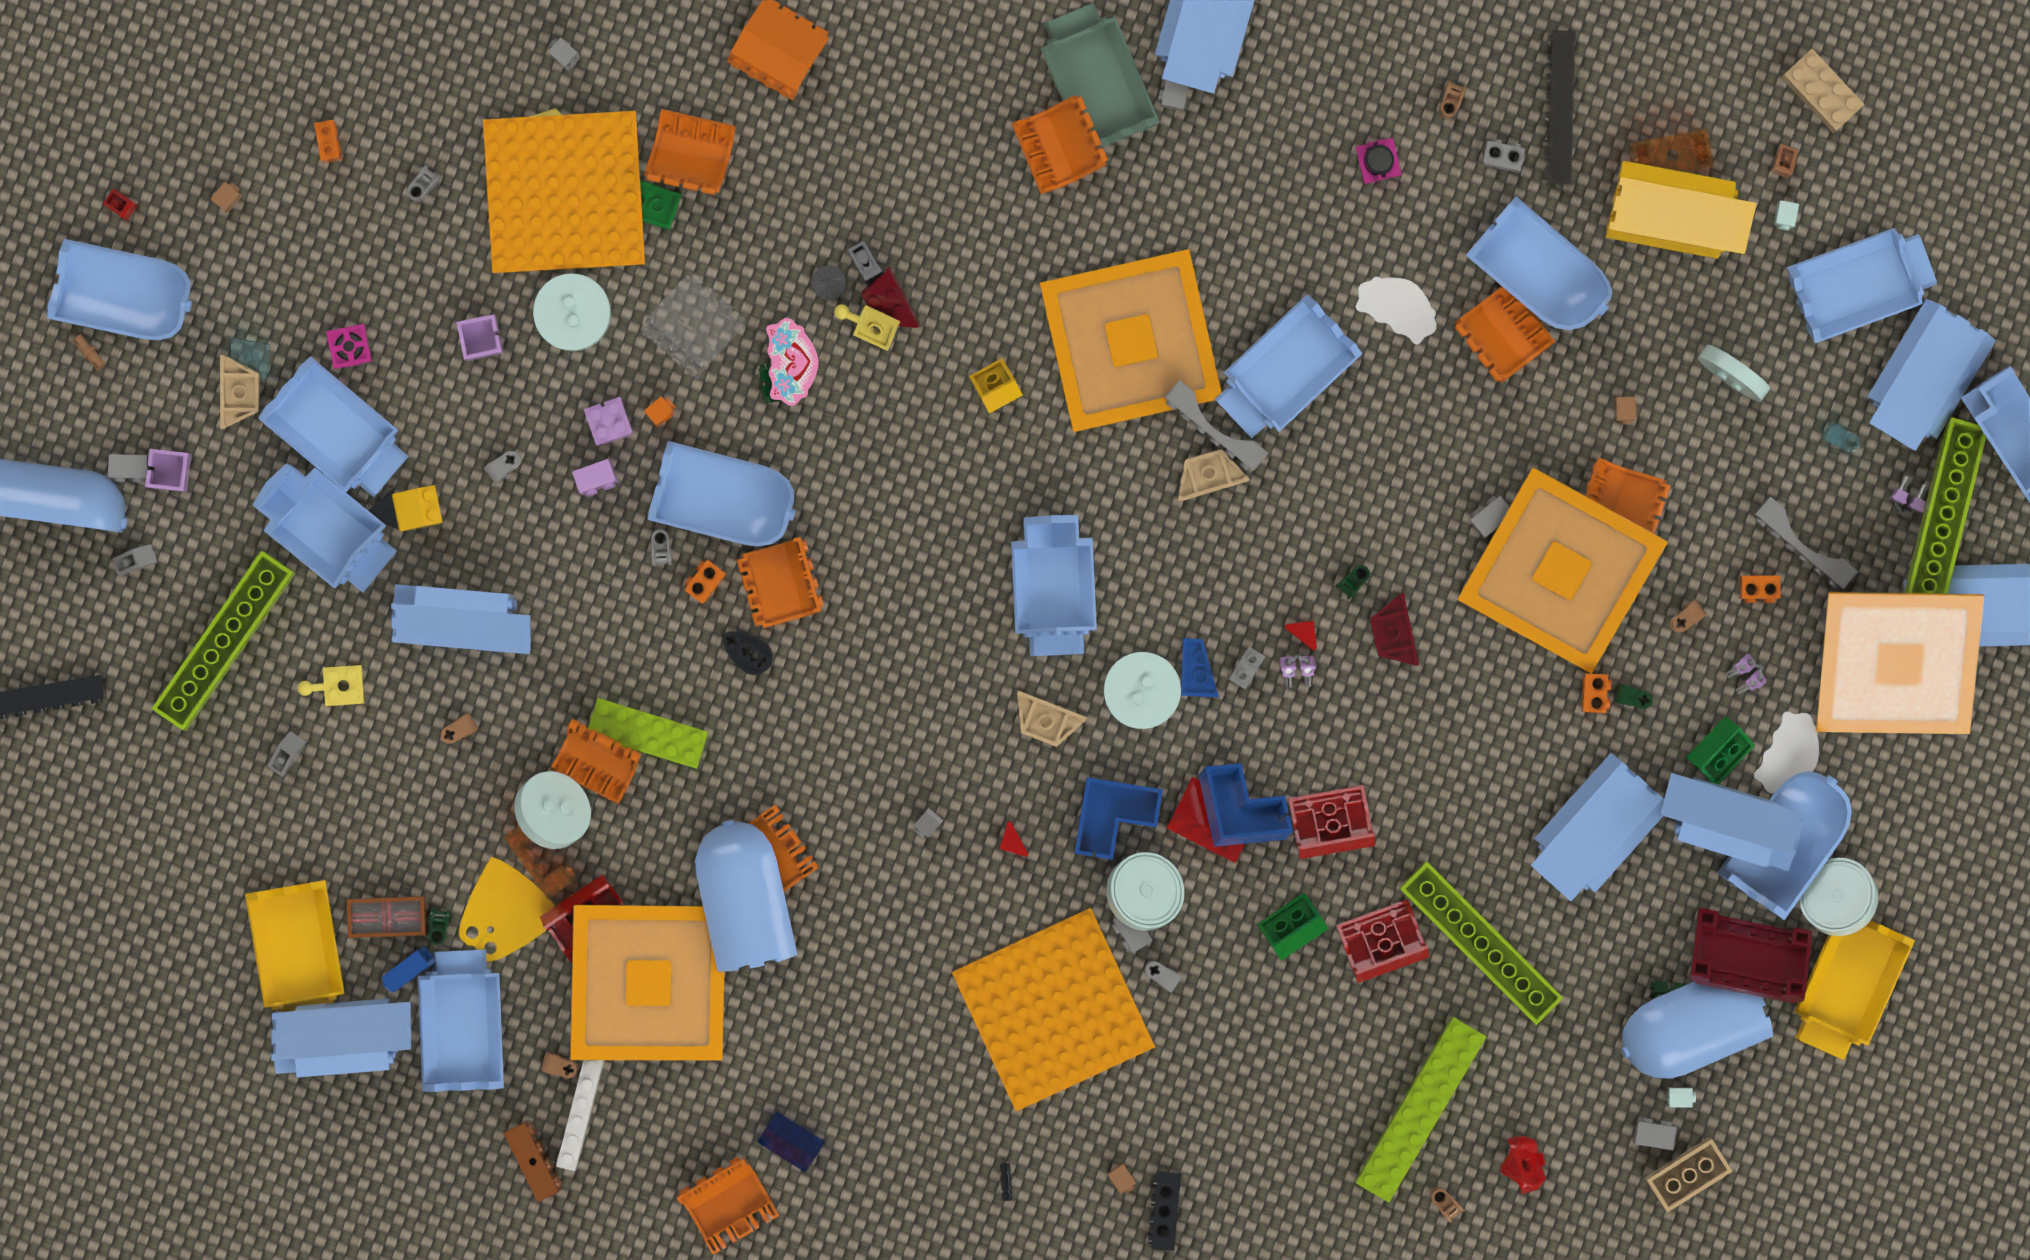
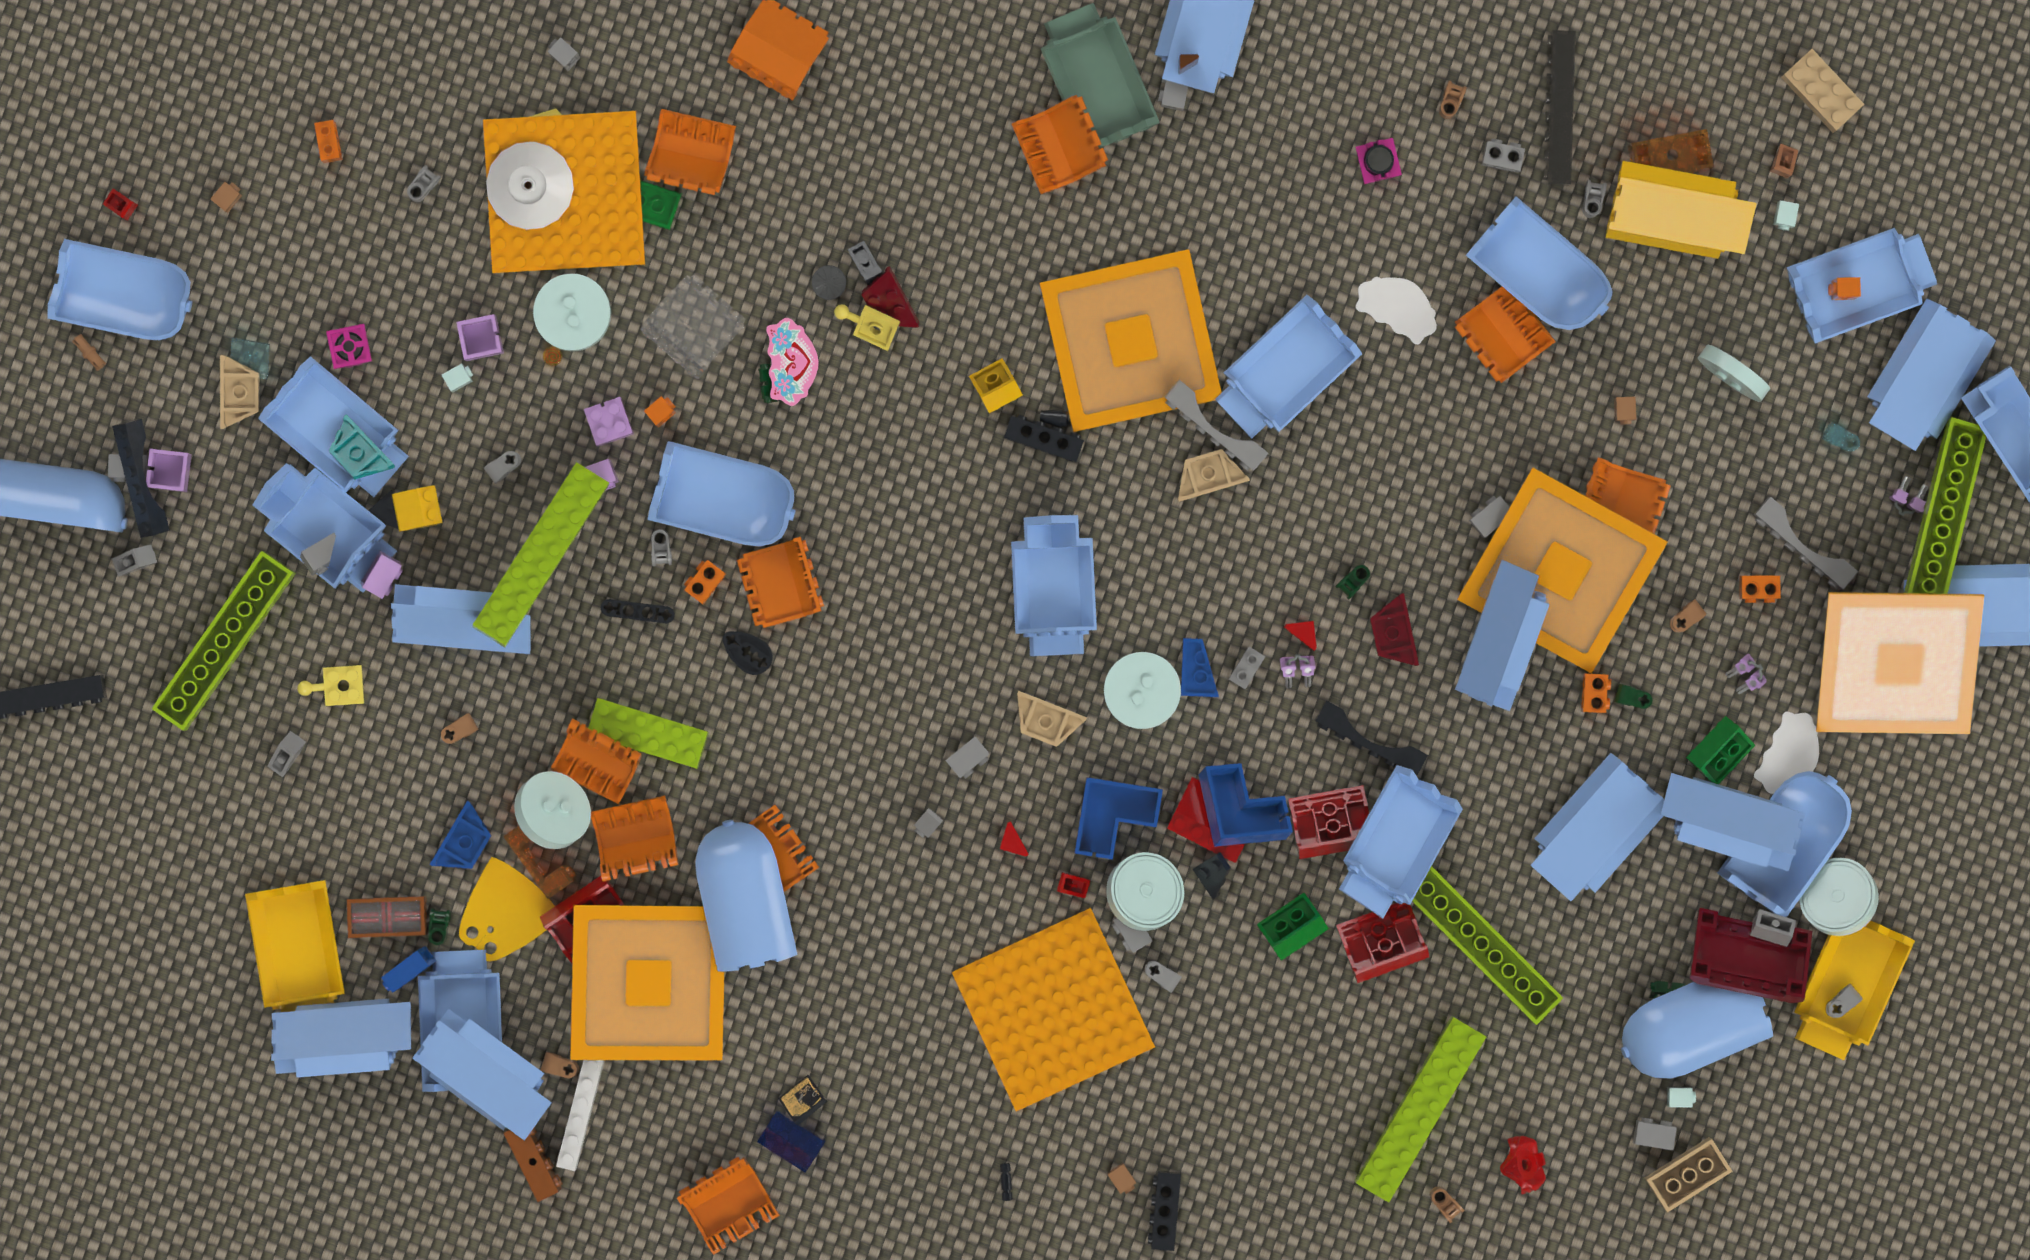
none -> black arch [112,419,170,538]
none -> light grey slope [300,533,336,576]
none -> teal wing [329,414,395,480]
none -> lavender piece [360,550,403,599]
none -> light blue panel [412,1009,552,1141]
none -> blue wing [430,801,492,869]
none -> light aqua brick [442,363,473,392]
none -> lime brick [472,462,609,648]
none -> white dish [486,141,574,230]
none -> clear yellow tile [543,347,562,366]
none -> orange hinge [591,796,679,882]
none -> black beam [600,599,675,624]
none -> tile [778,1075,828,1126]
none -> light grey brick [945,736,990,779]
none -> black brick [1004,414,1084,463]
none -> black cone [1040,409,1069,428]
none -> red slope [1057,872,1090,898]
none -> reddish brown slope [1178,54,1199,75]
none -> black wing [1193,852,1231,900]
none -> black arch [1315,700,1428,775]
none -> light blue panel [1339,765,1463,918]
none -> light blue panel [1455,560,1550,711]
none -> light grey piece [1582,180,1607,218]
none -> light grey brick [1750,909,1796,947]
none -> light grey piece [1825,984,1863,1018]
none -> orange brick [1828,277,1861,300]

